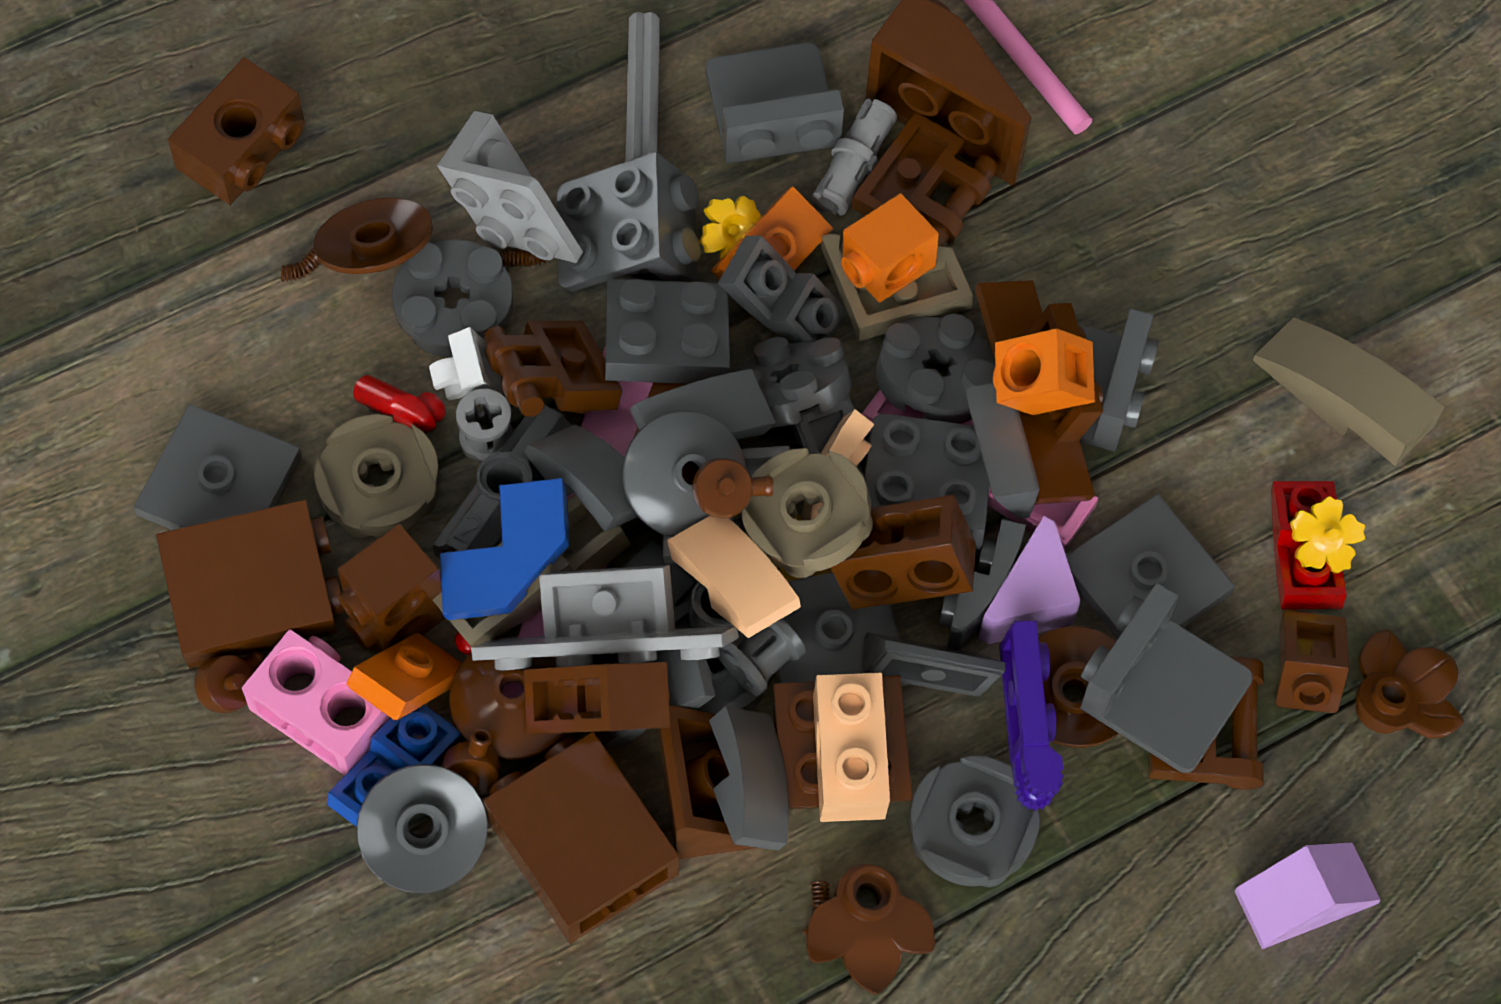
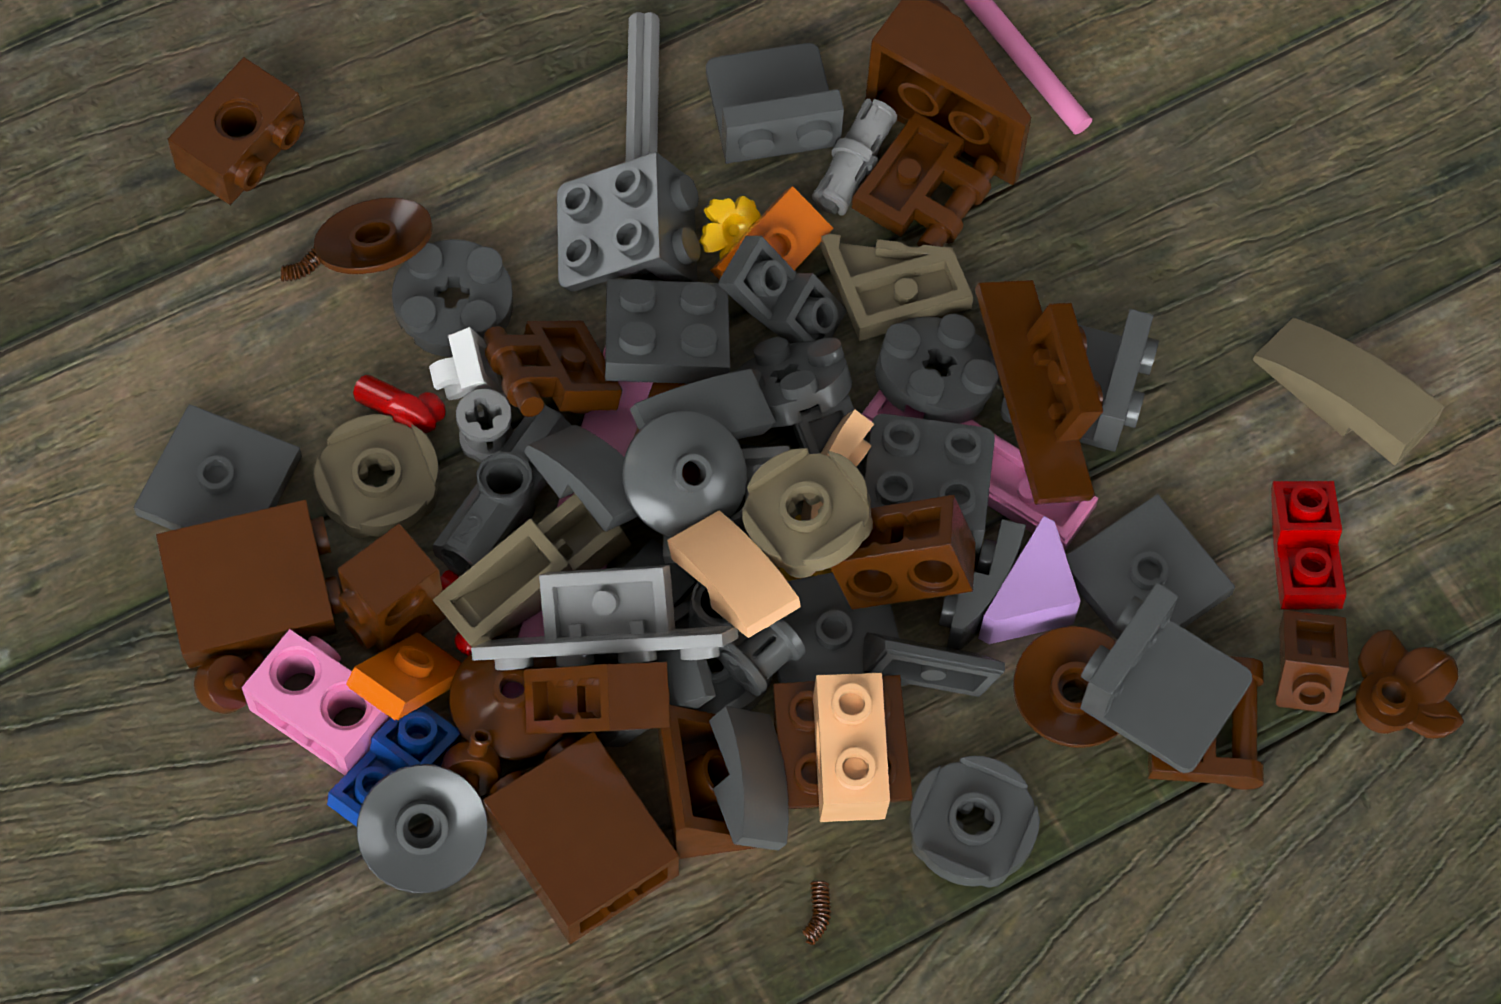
light grey bracket [437,111,583,263] -> none
blue tile [440,478,570,620] -> none
reddish brown leg [500,250,549,267] -> none
reddish brown piece [692,458,773,519] -> none
reddish brown plate [806,864,935,995] -> none
orange brick [841,193,939,303] -> none
dark grey slope [966,383,1040,519] -> none
orange brick [993,328,1095,415] -> none
dark purple hinge [999,621,1064,811] -> none
lavender slope [1234,842,1380,949] -> none
yellow plant [1290,496,1366,573] -> none

